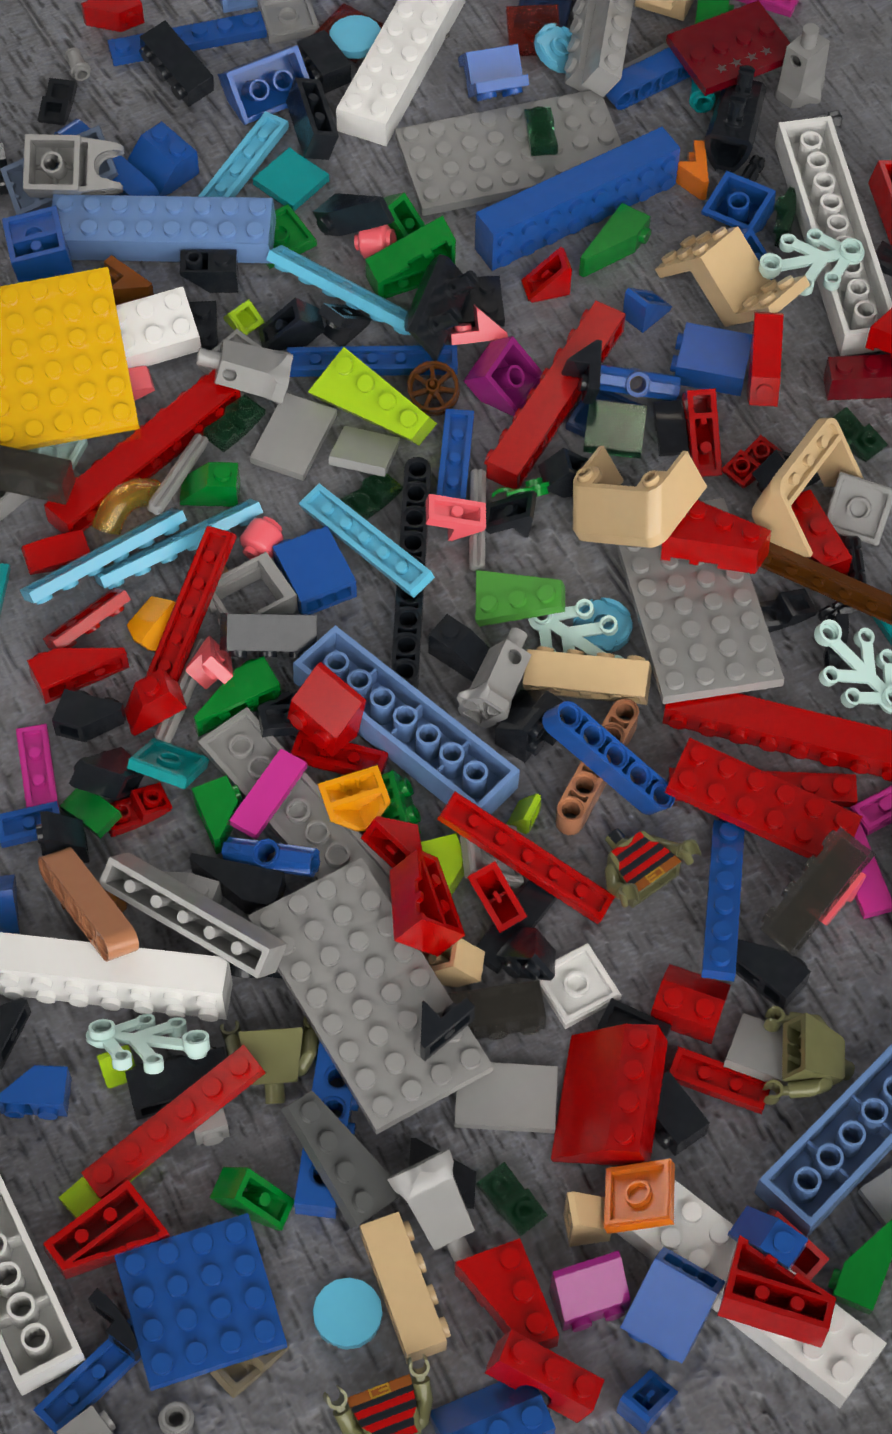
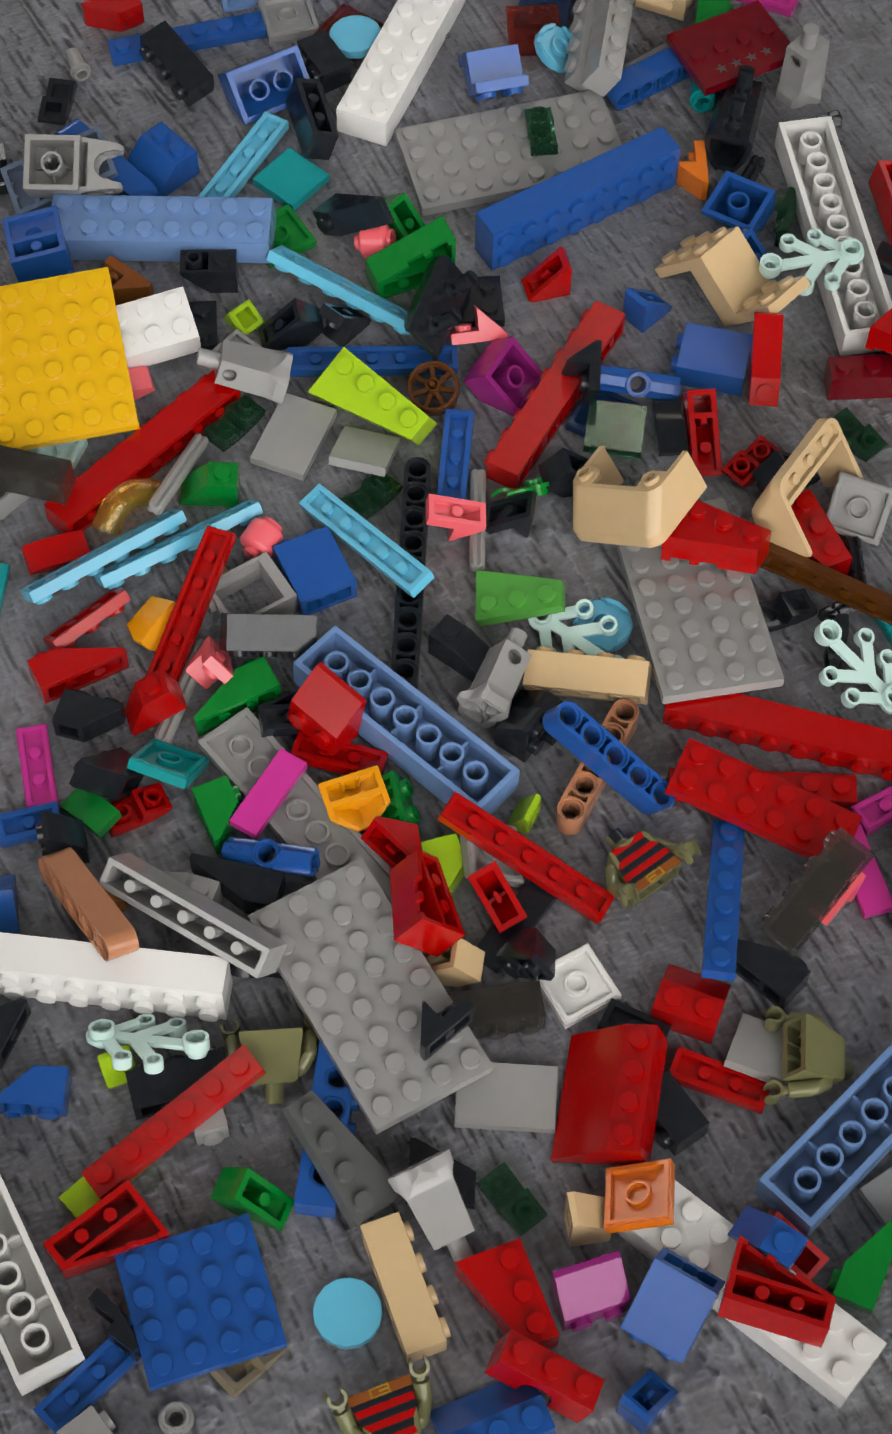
green slope [579,203,652,277] -> none

